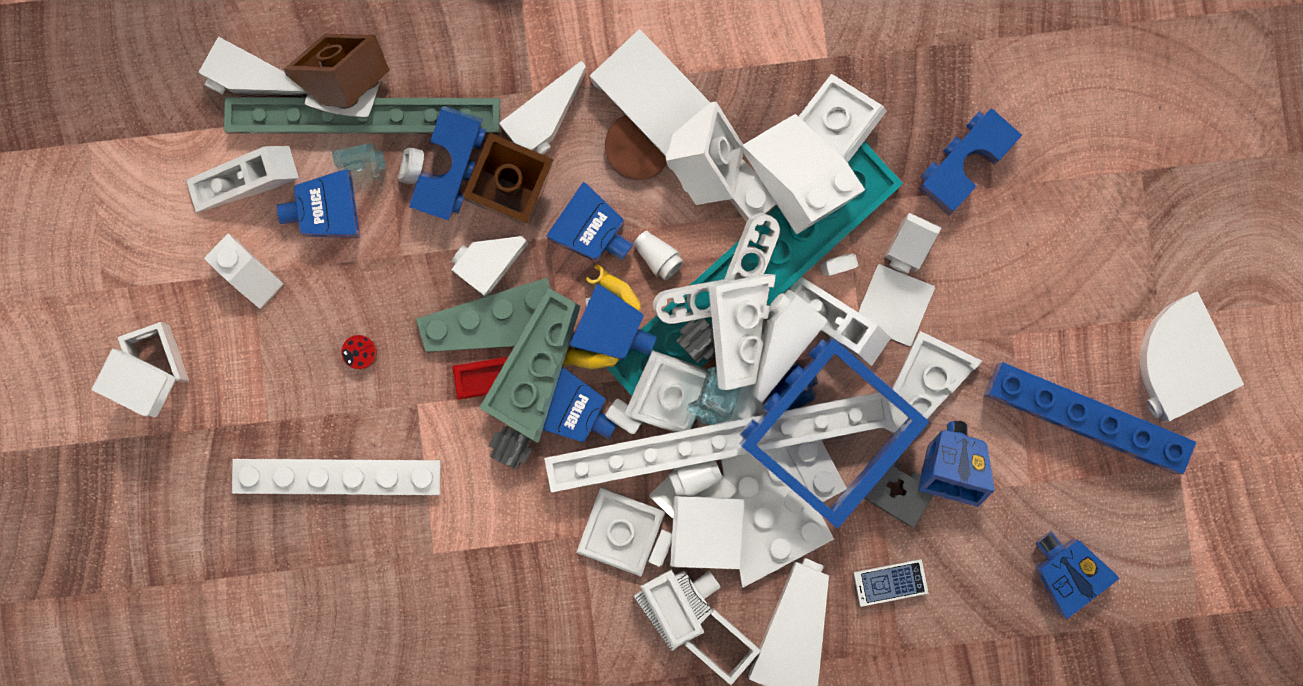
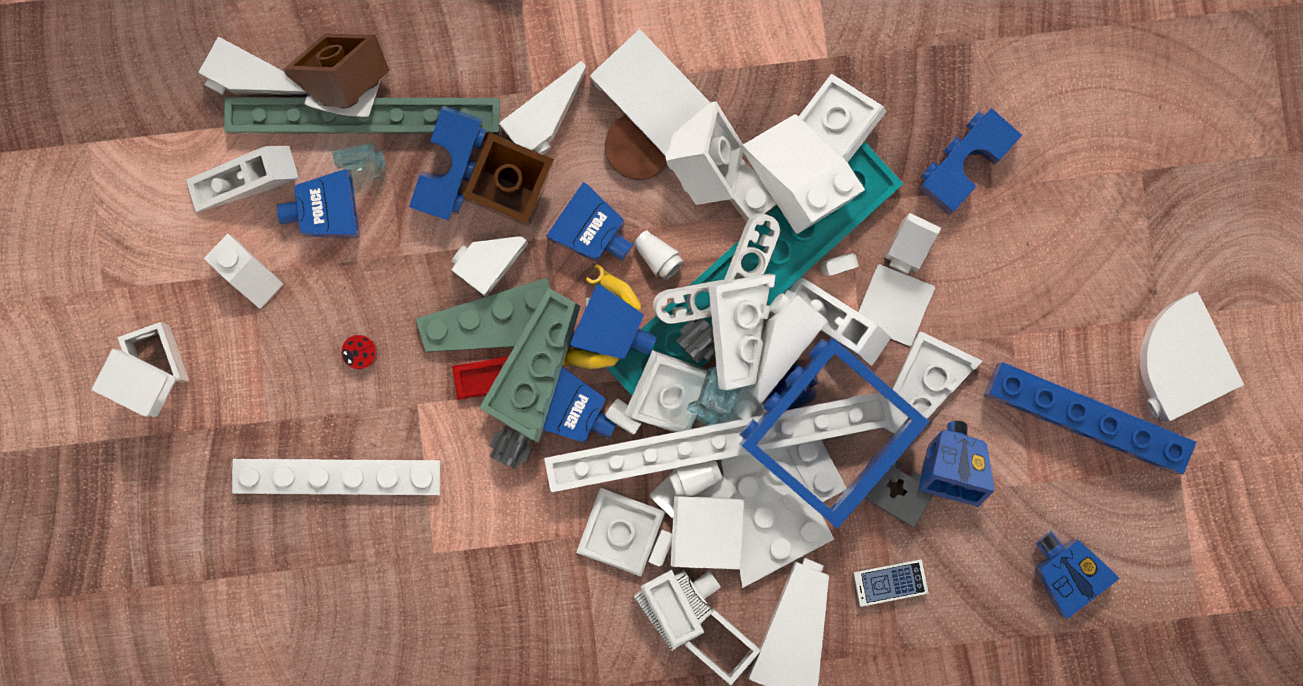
white tile [398,147,424,184] -> none

